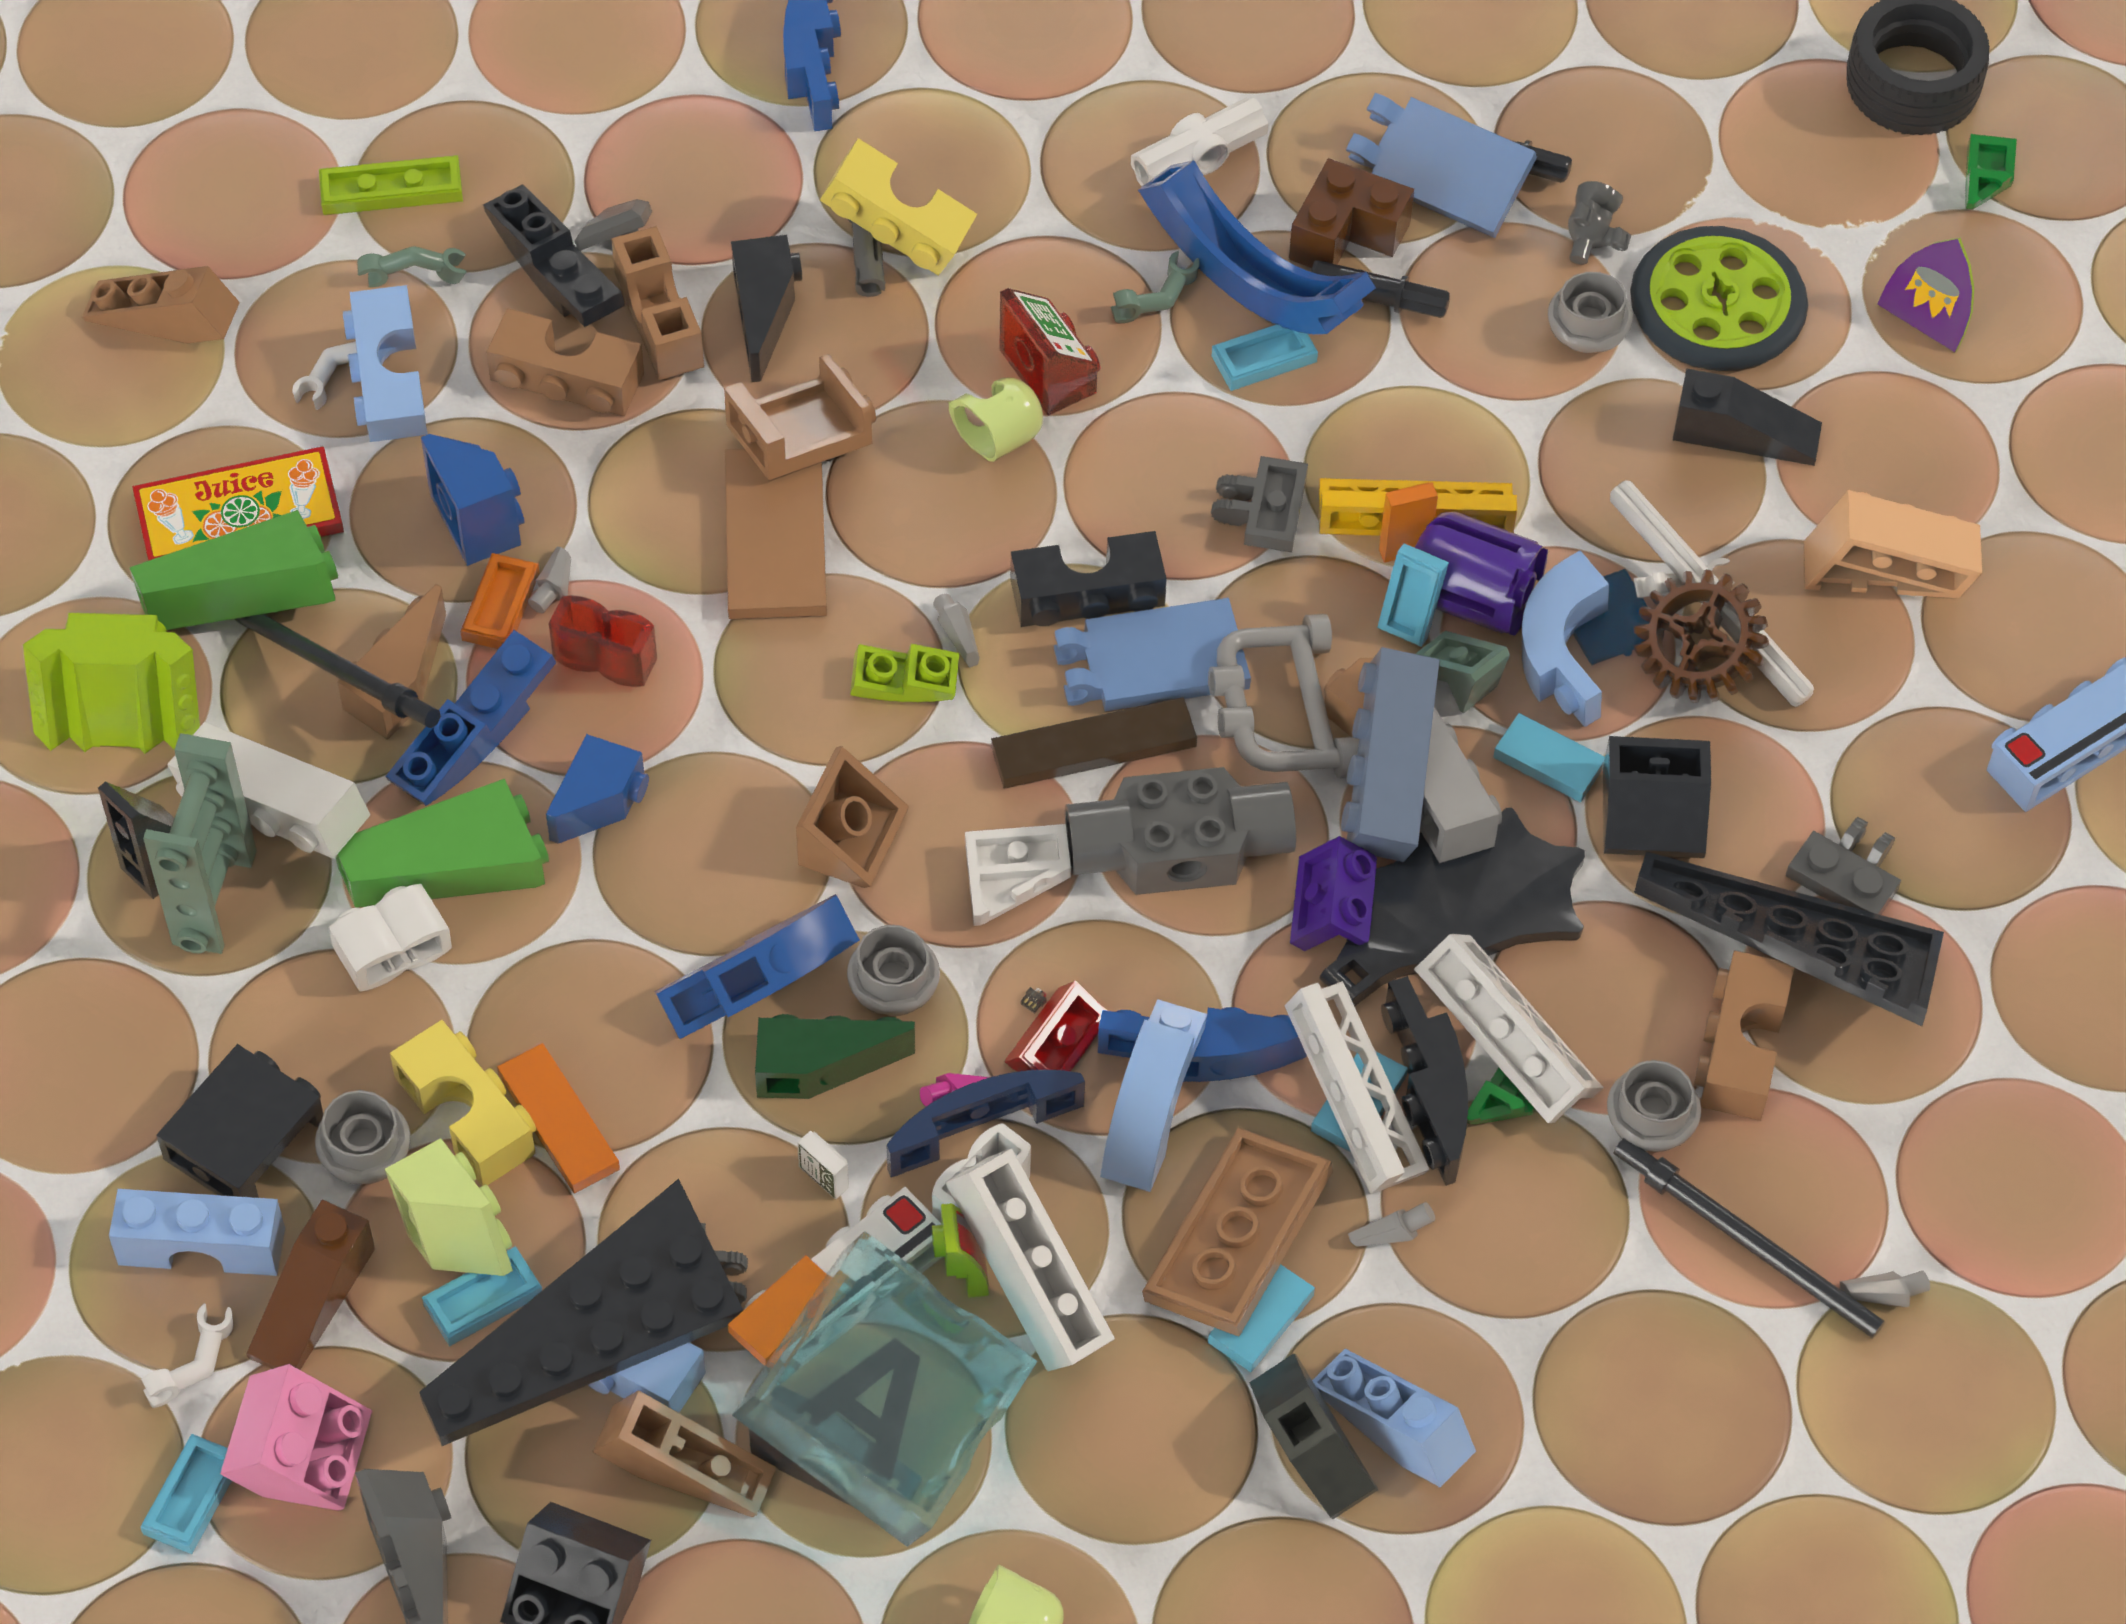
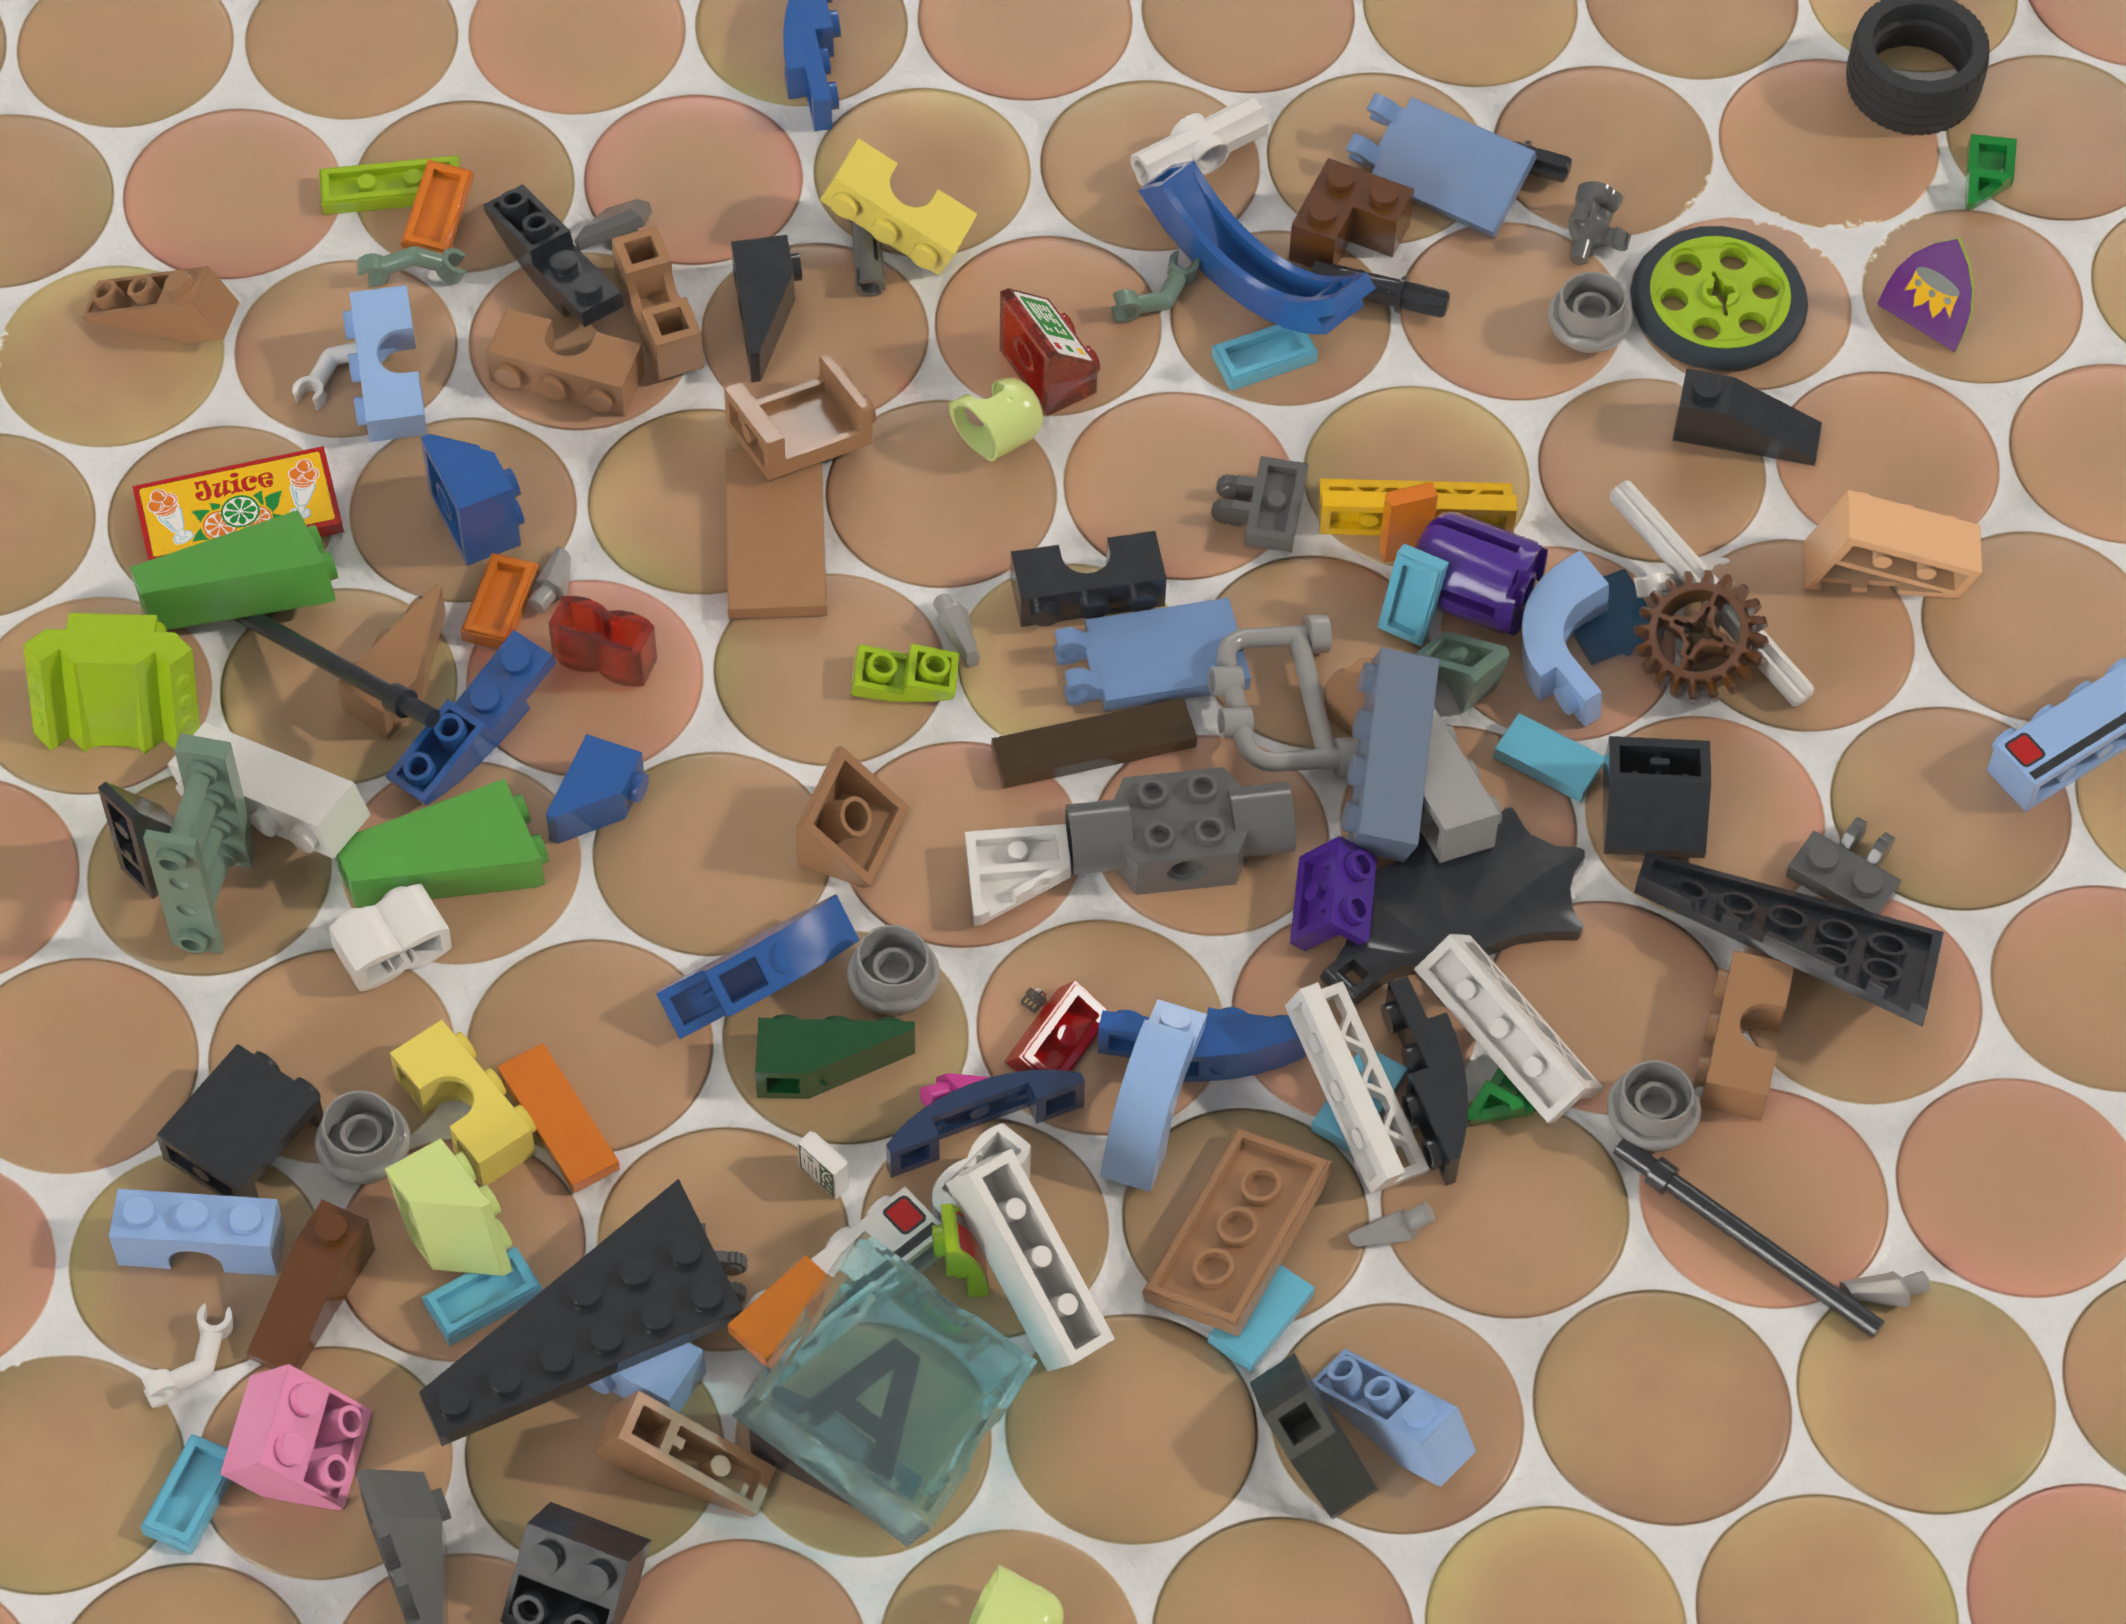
none -> orange tile [401,159,474,254]

